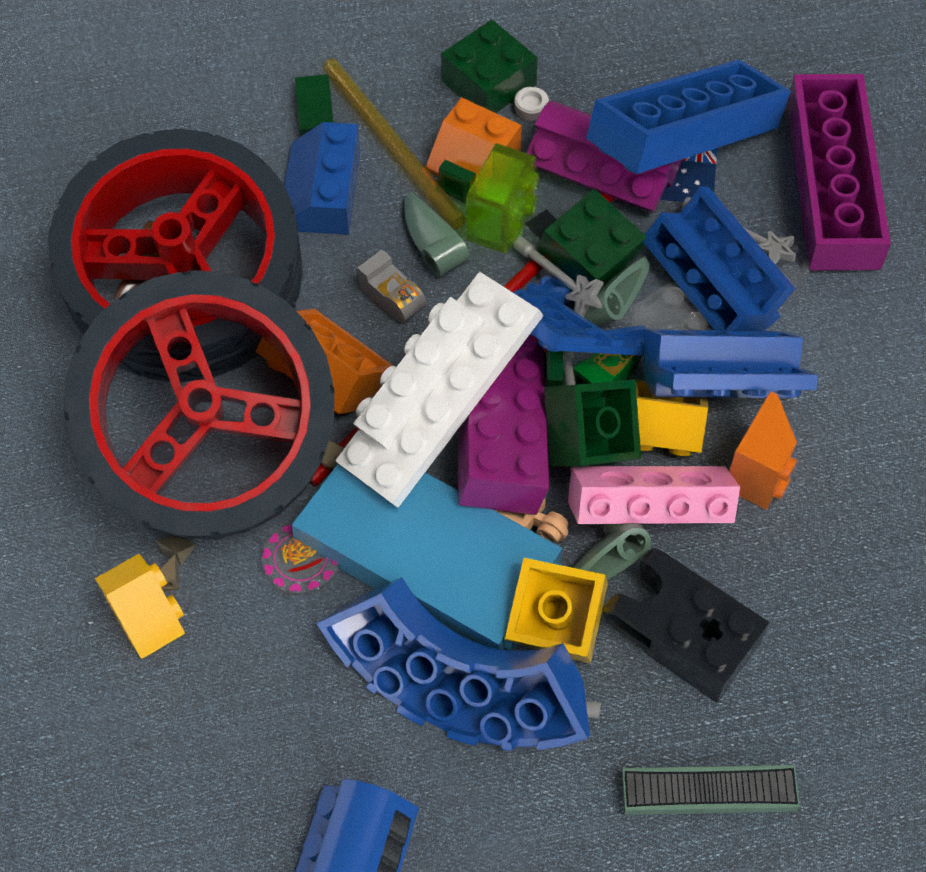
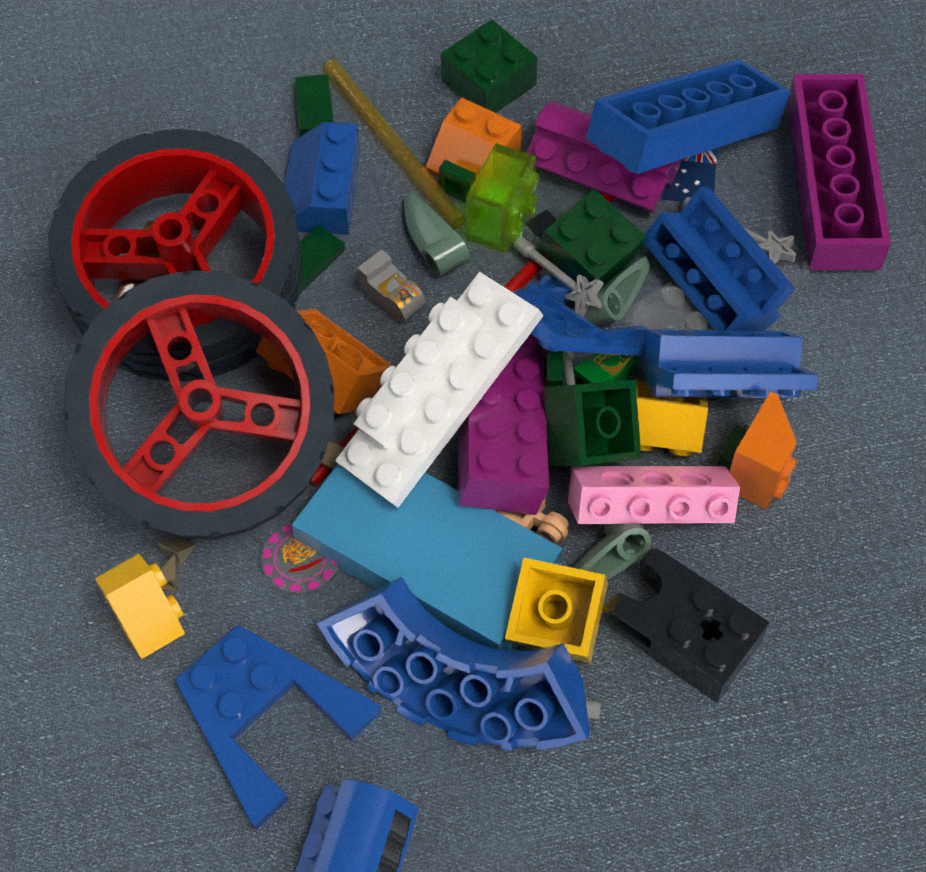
white tile [514,87,549,121] -> none
tile [621,765,800,815] -> none
none -> blue wing [175,625,382,830]
none -> dark green tile [299,225,346,295]
none -> dark green tile [717,426,747,471]

